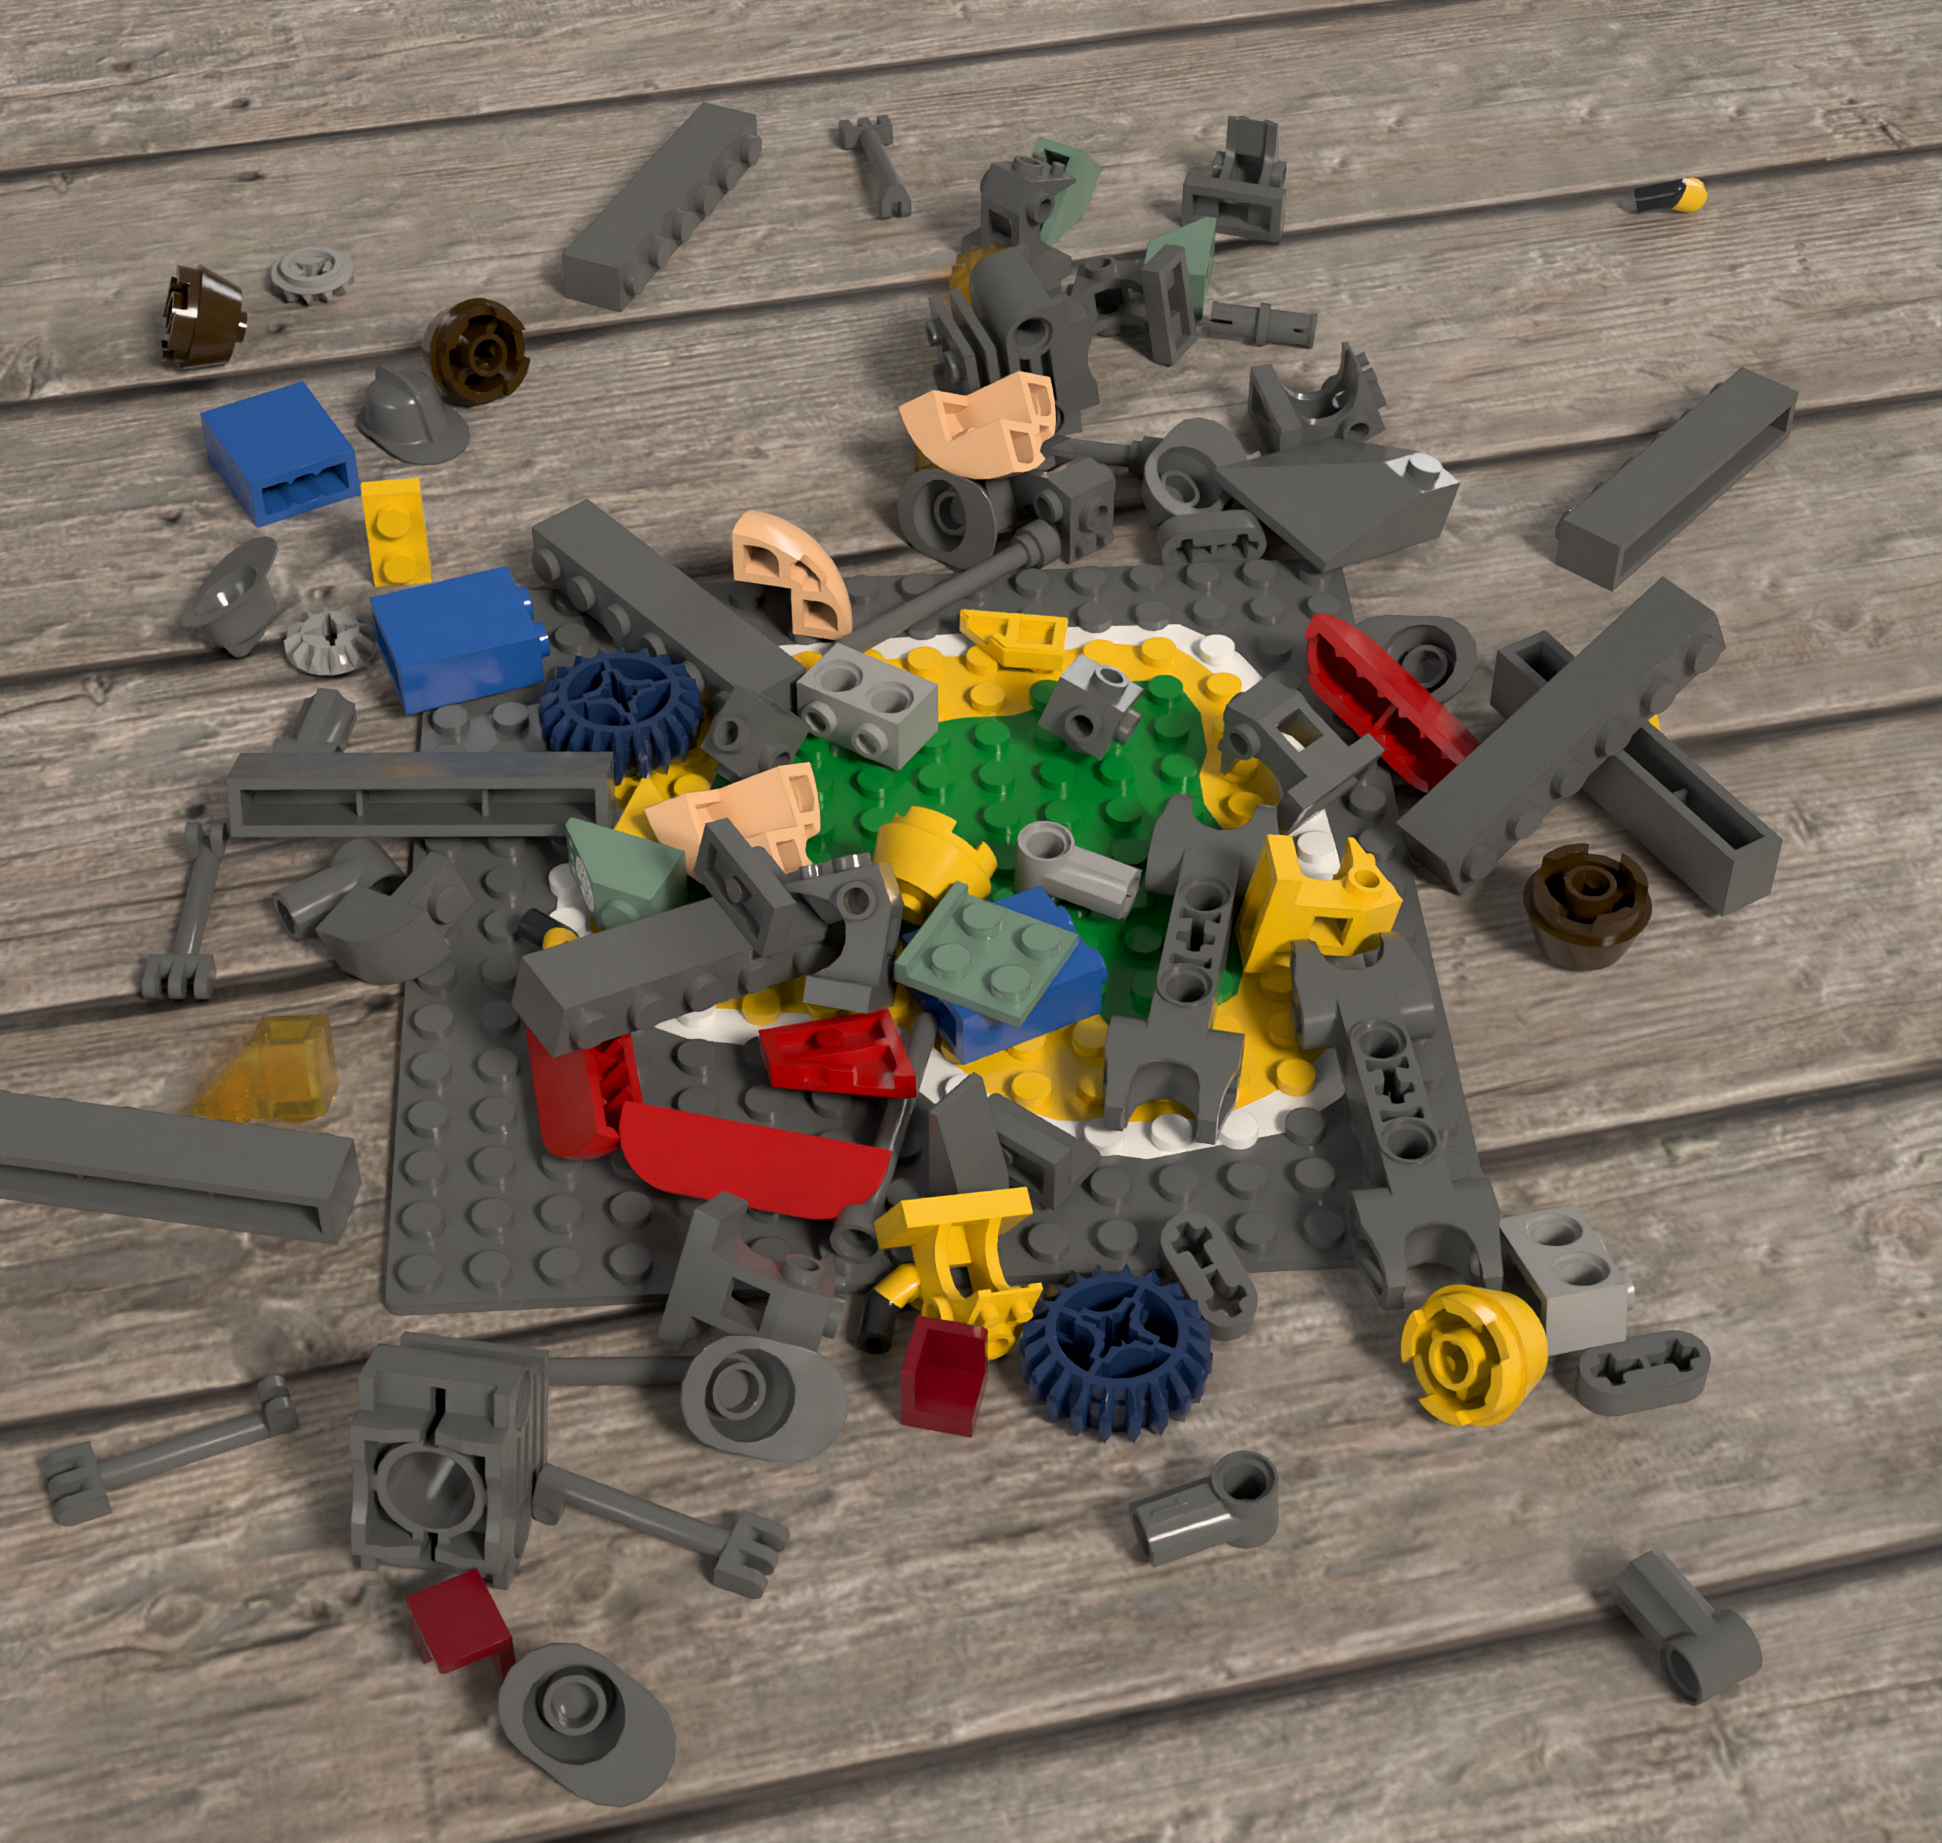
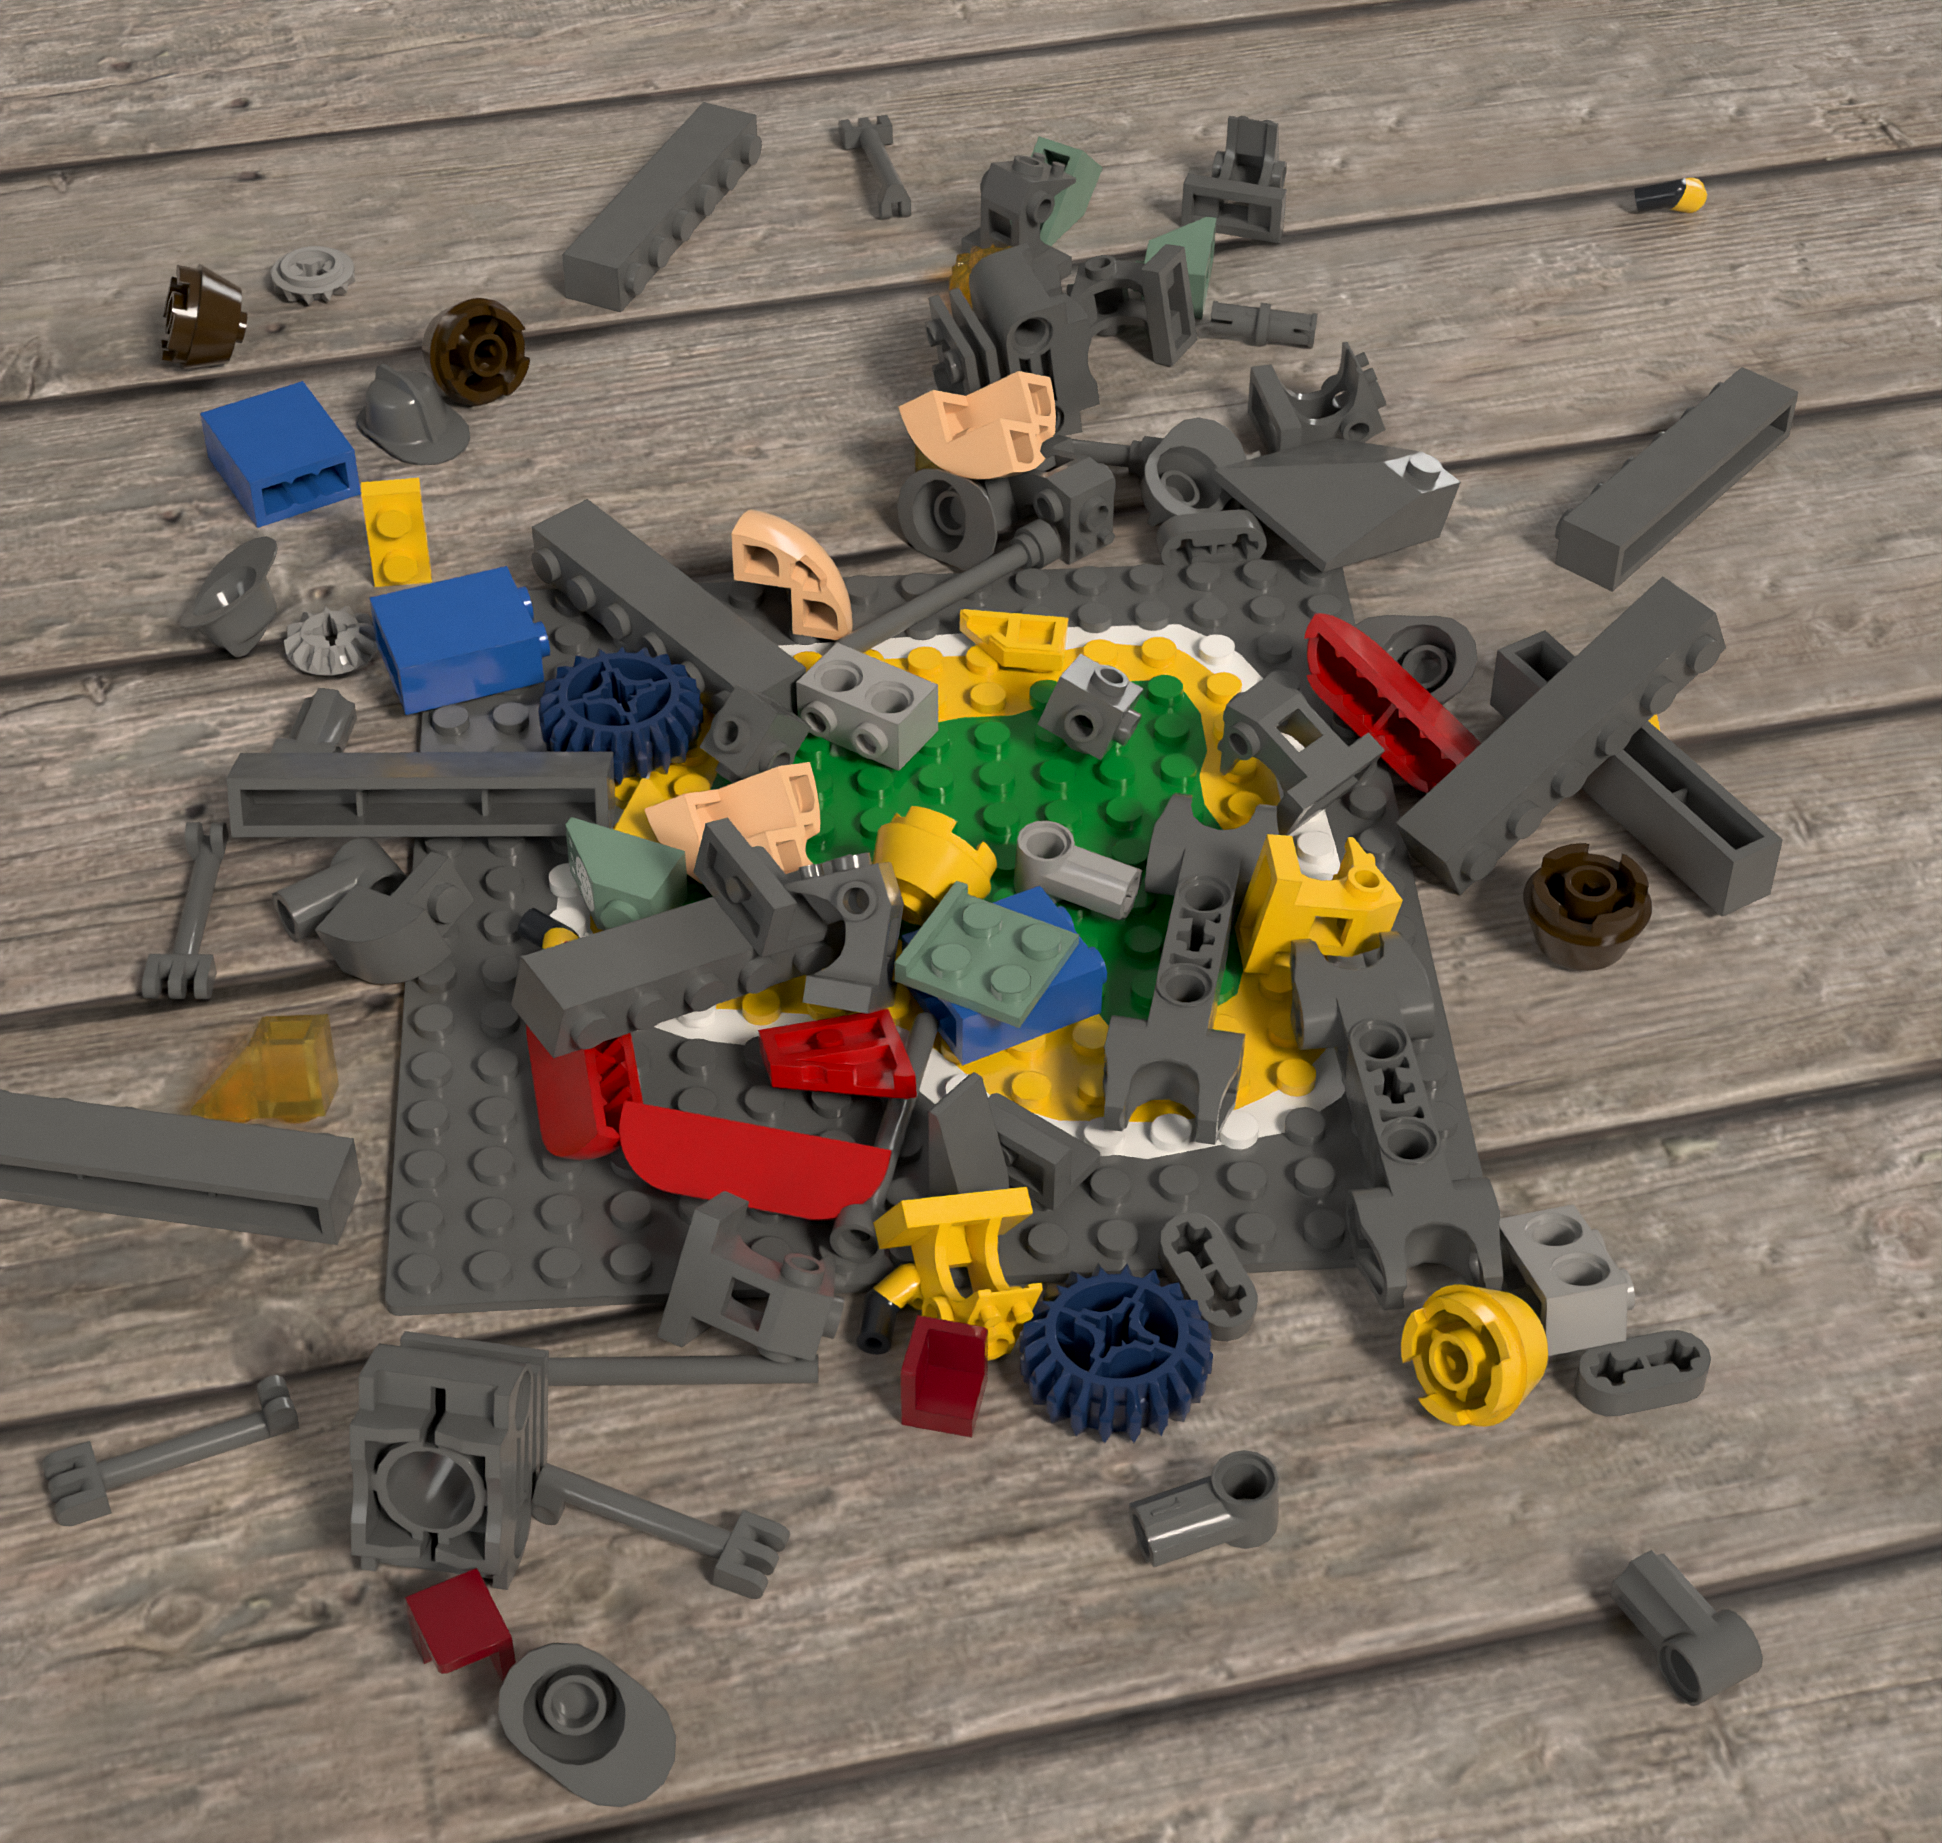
dark grey piece [680,1335,848,1462] -> none

